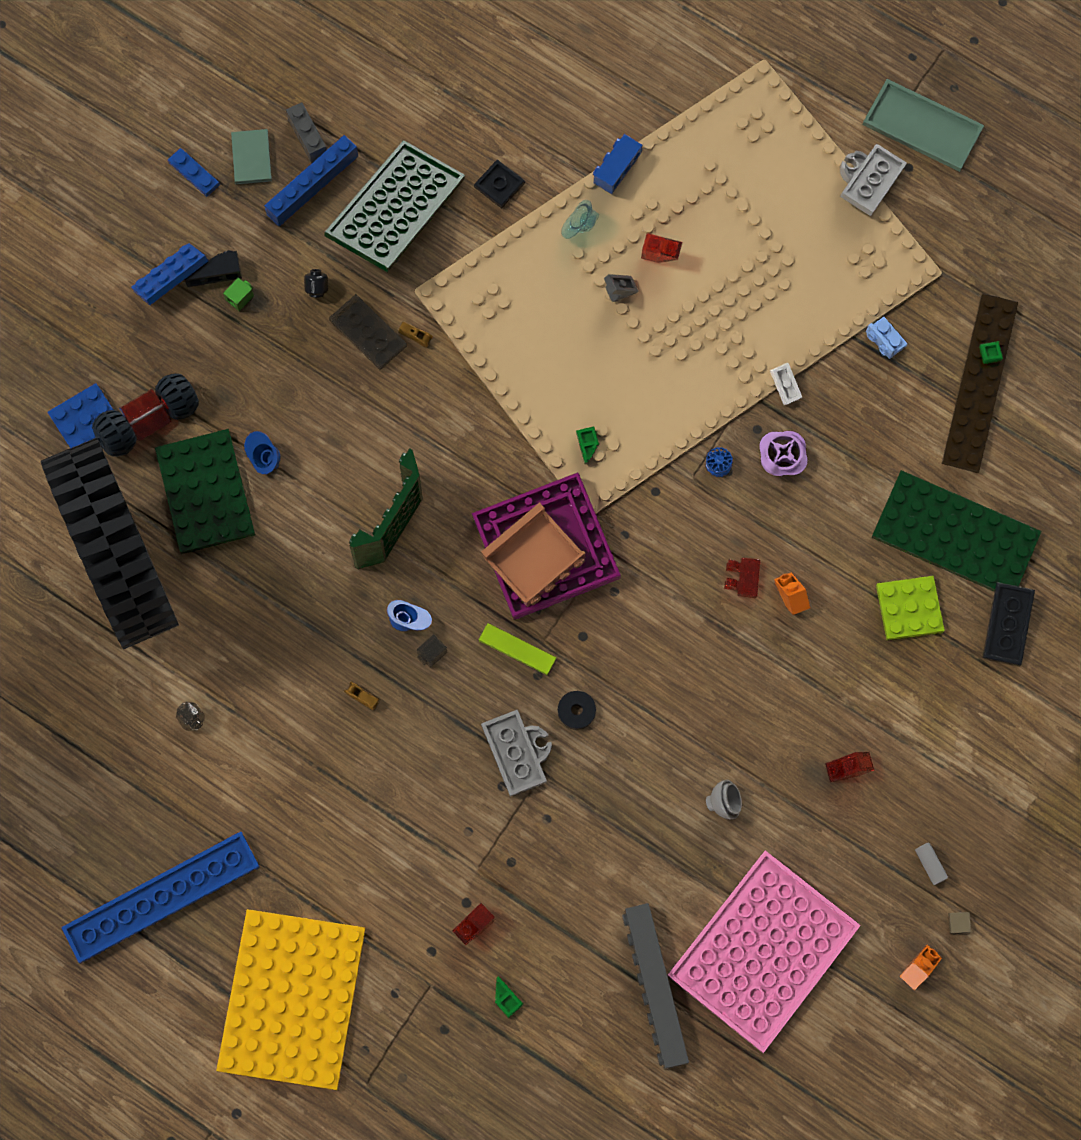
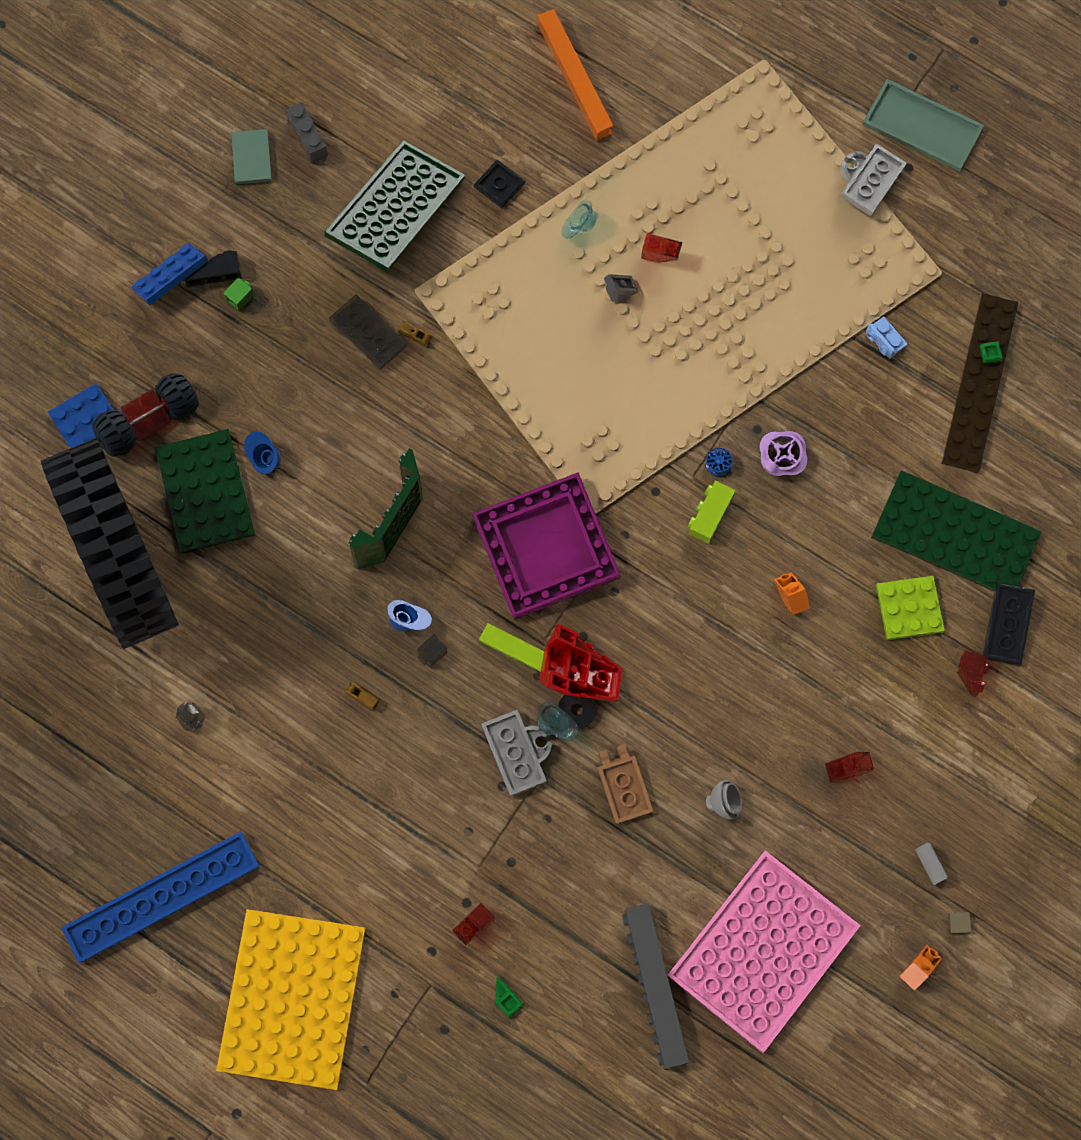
blue plate [168,148,220,197] -> none
blue brick [264,135,358,226] -> none
black head [304,269,328,298] -> none
nougat panel [481,502,586,607] -> none
green tile [576,426,599,464] -> none
blue brick [593,134,643,194] -> none
clear red plate [724,557,760,598] -> none
white plate [770,363,802,405] -> none
none -> clear light blue piece [536,702,578,741]
none -> orange tile [537,9,613,141]
none -> red wedge [539,623,622,702]
none -> medium nougat tile [597,744,654,824]
none -> lime brick [687,480,736,544]
none -> clear red slope [957,650,989,697]

